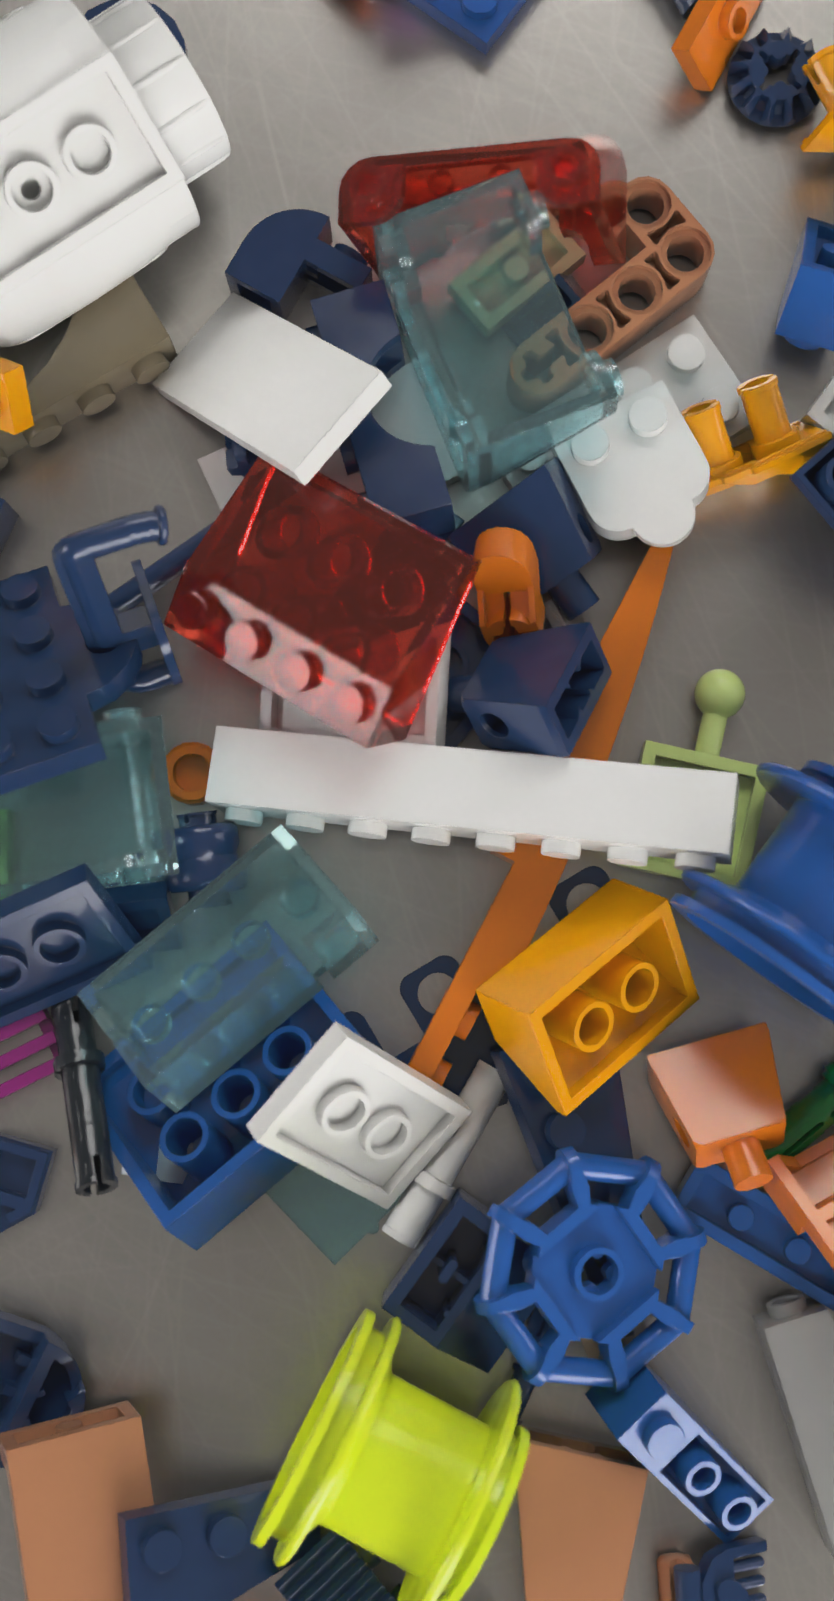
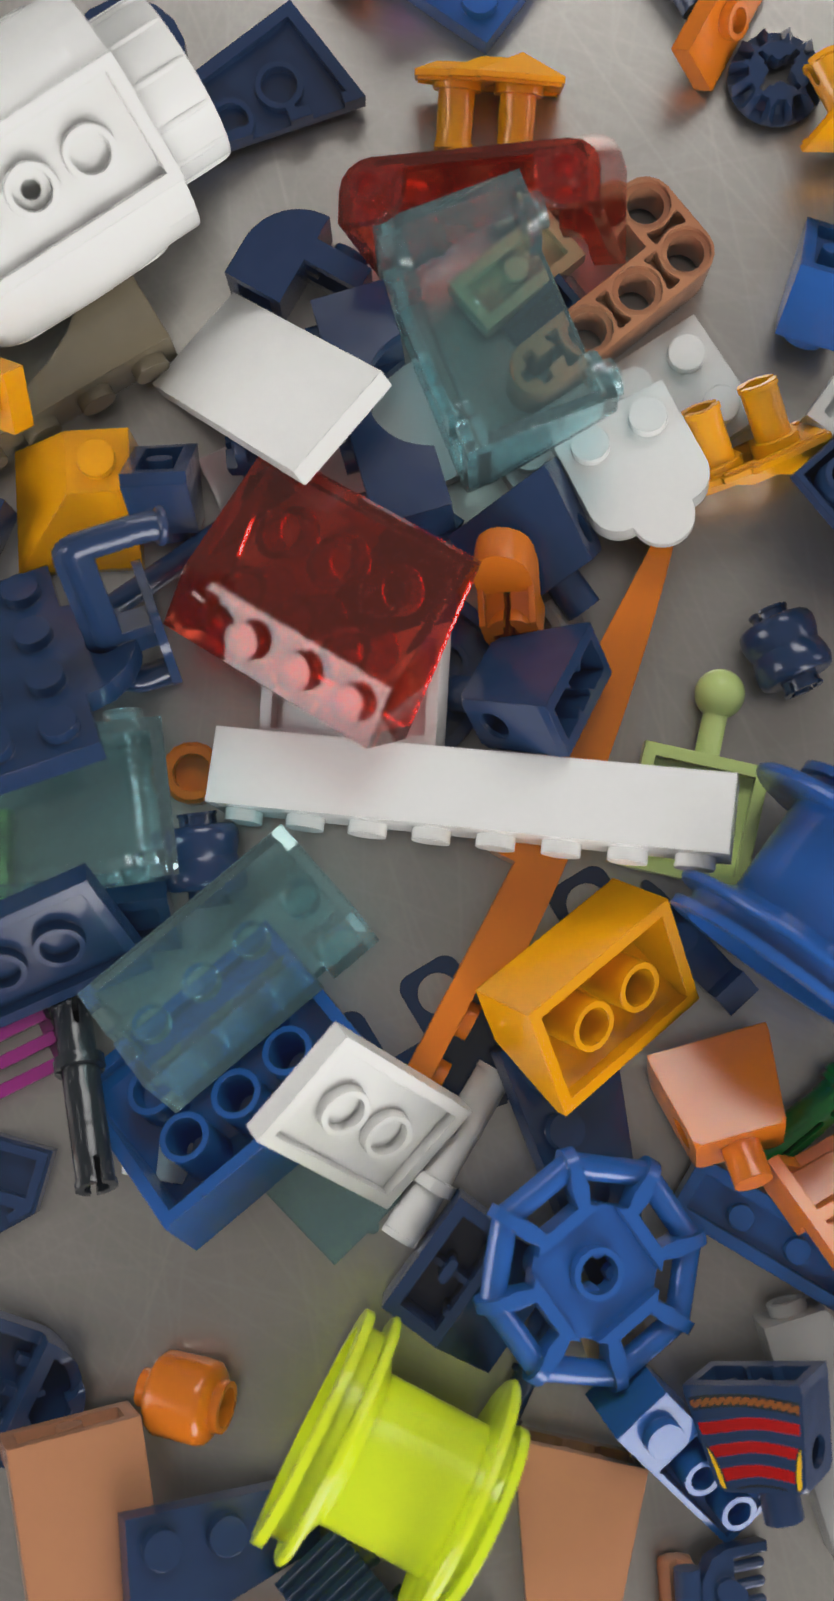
none -> light orange slope [15,427,145,575]
none -> dark blue slope [119,443,205,543]
none -> orange head [134,1350,237,1446]
none -> dark blue wing [195,0,366,152]
none -> light orange connector [414,52,566,157]
none -> dark blue piece [640,880,759,1016]
none -> dark blue torso [682,1361,833,1528]
none -> dark blue piece [740,602,832,699]

